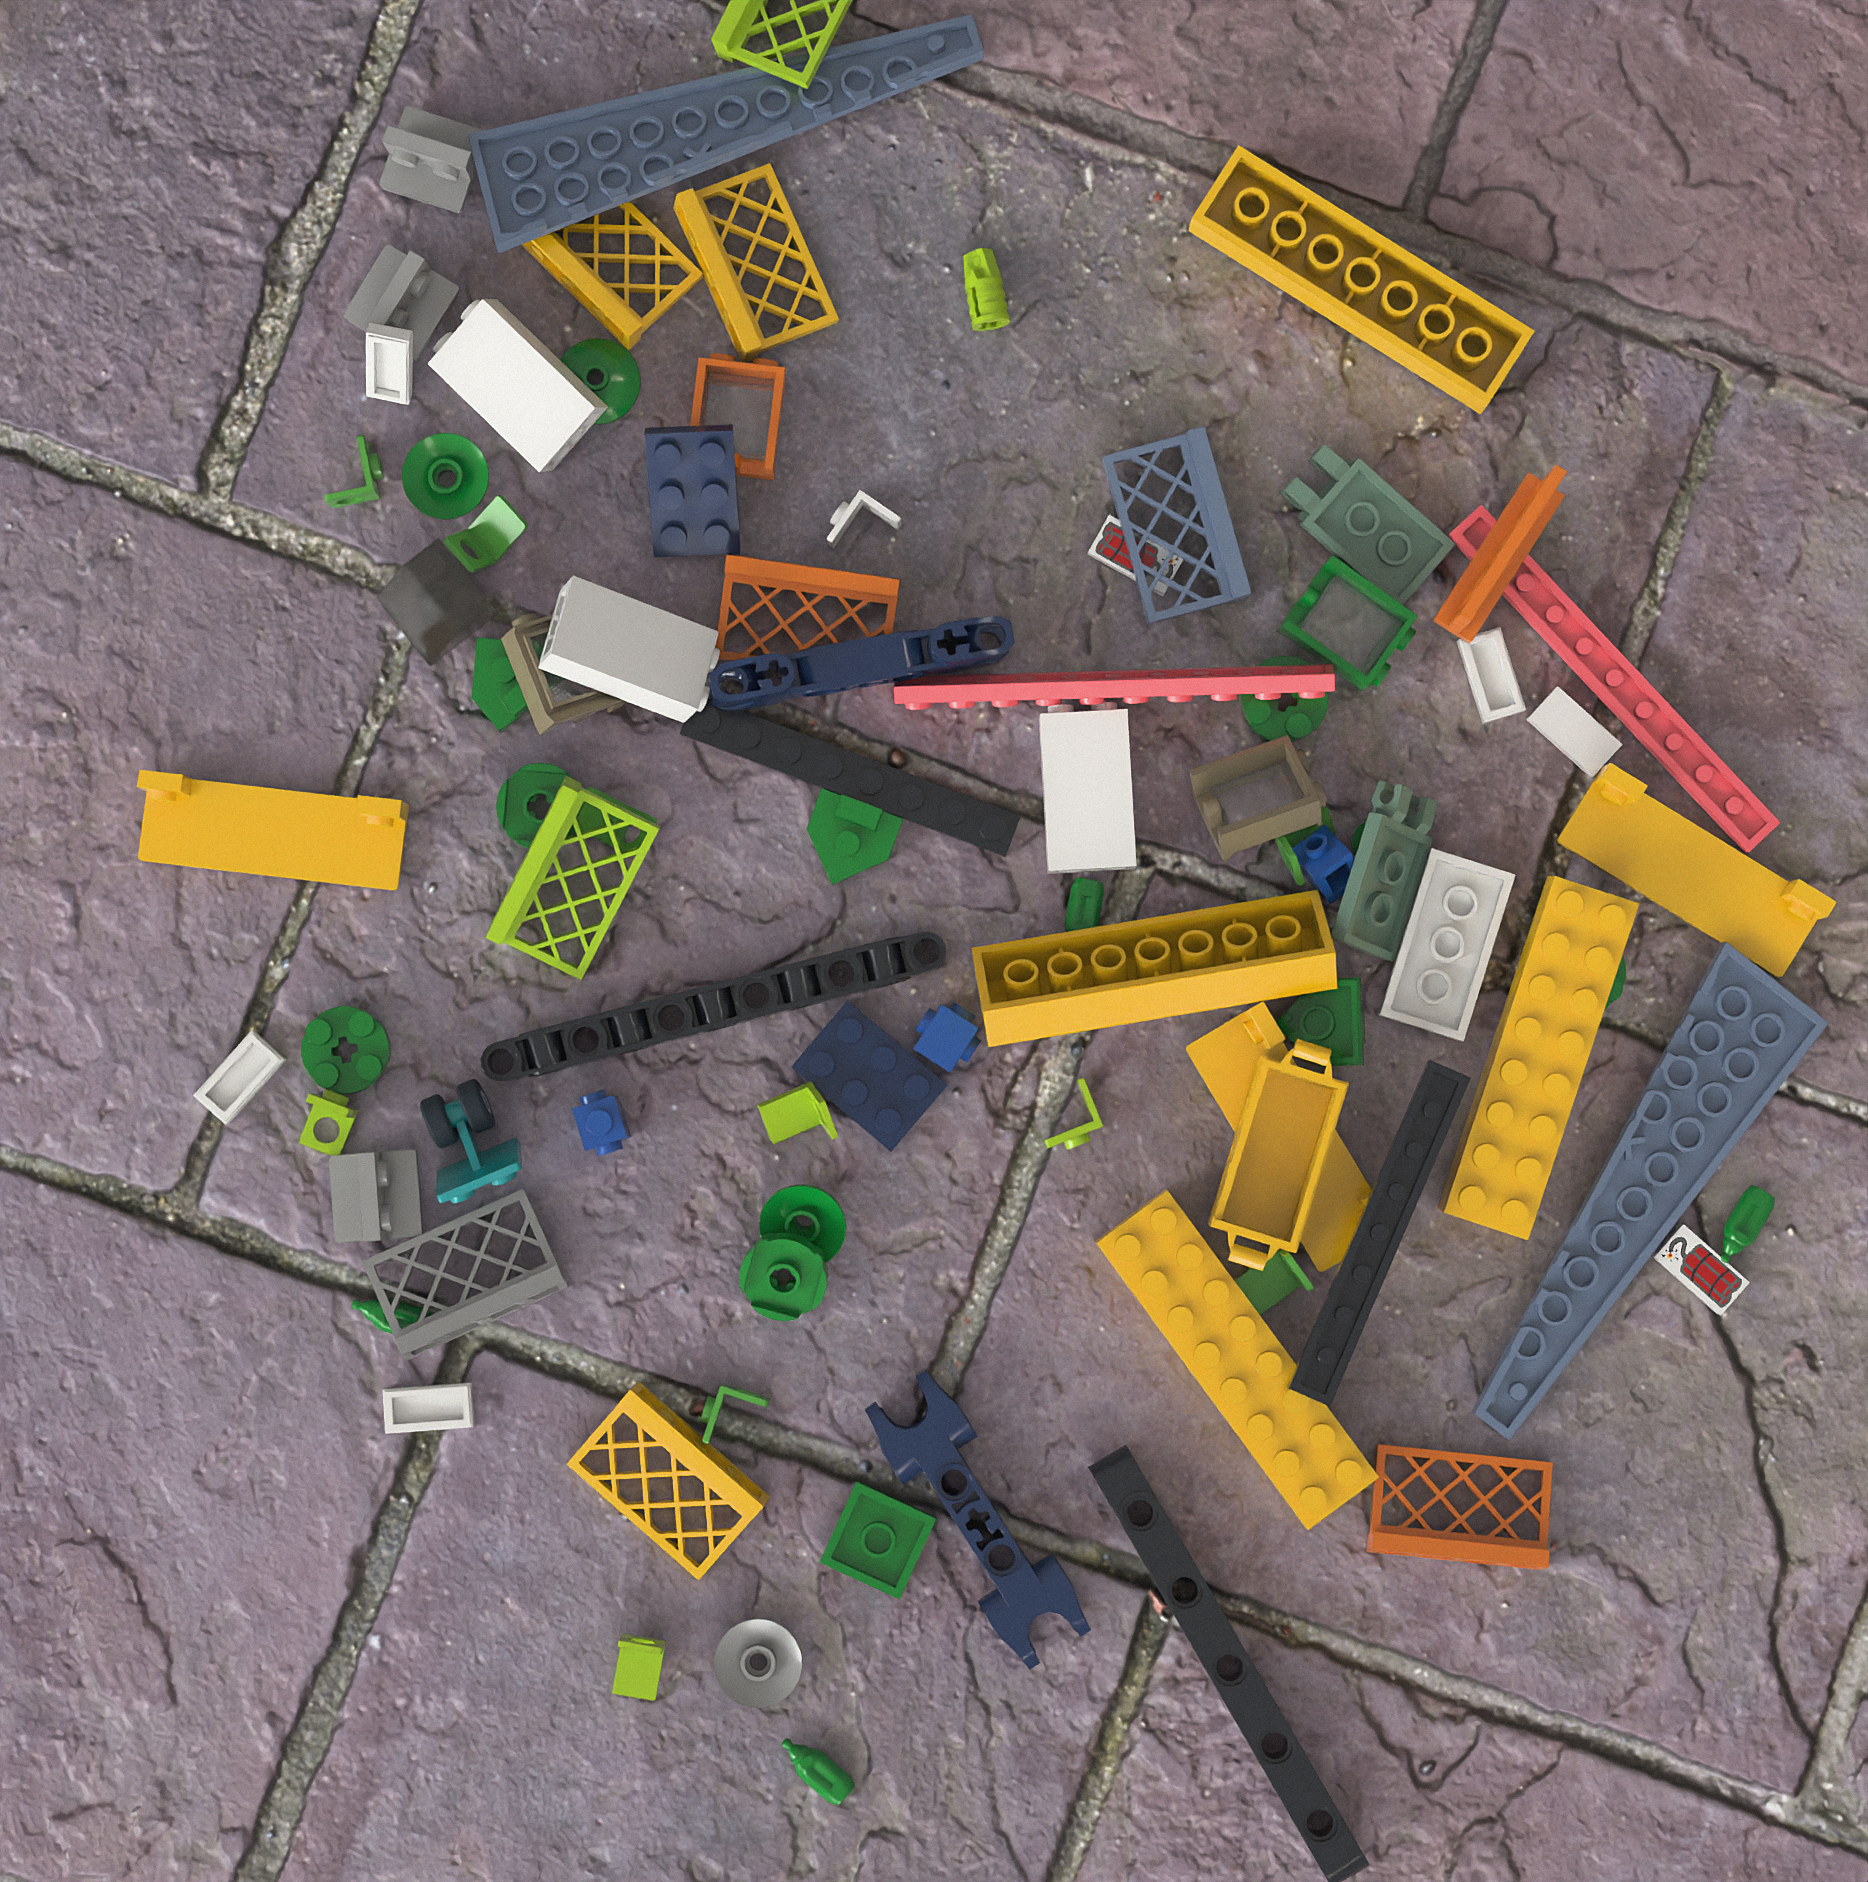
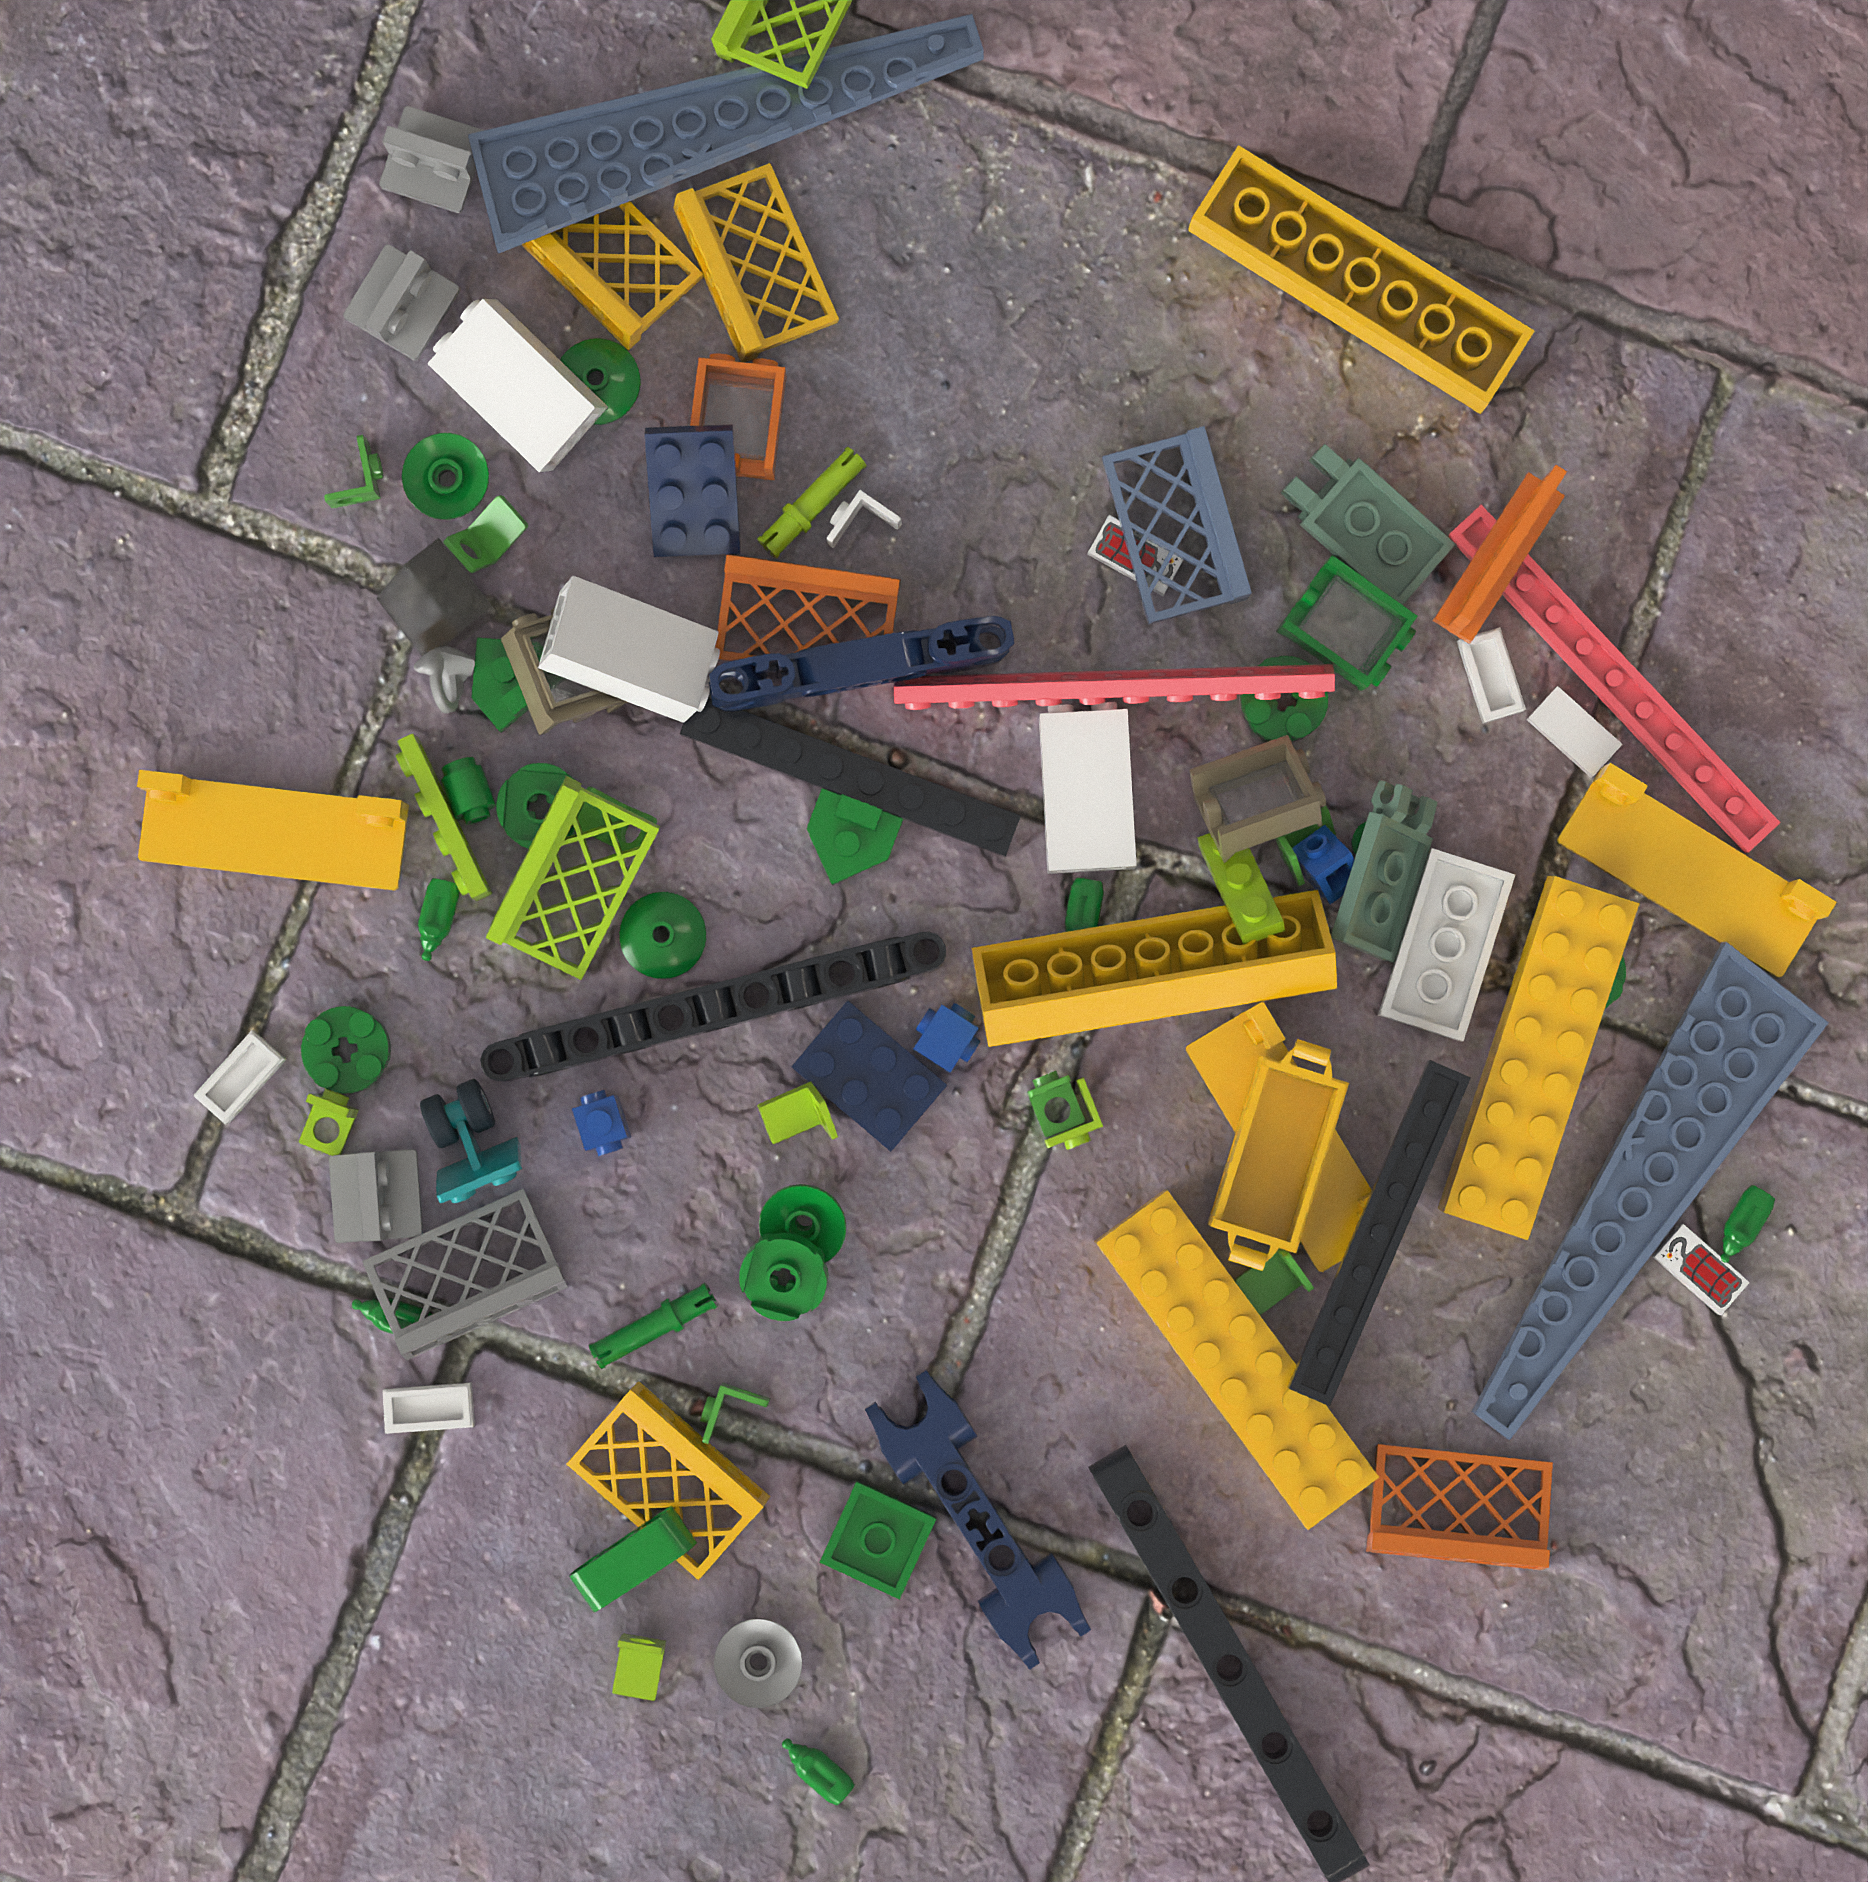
white tile [366,322,413,405] -> none
lime hinge [963,248,1010,331] -> none
green plate [1276,977,1366,1067] -> none
none -> lime plate [396,733,493,901]
none -> light grey piece [414,646,475,713]
none -> green piece [418,878,460,961]
none -> green brick [441,757,496,825]
none -> green beam [569,1506,697,1612]
none -> green pin [589,1282,718,1369]
none -> green dish [619,892,706,979]
none -> lime pin [757,447,867,559]
none -> bright green bracket [1027,1071,1085,1137]
none -> lime plate [1197,833,1285,945]

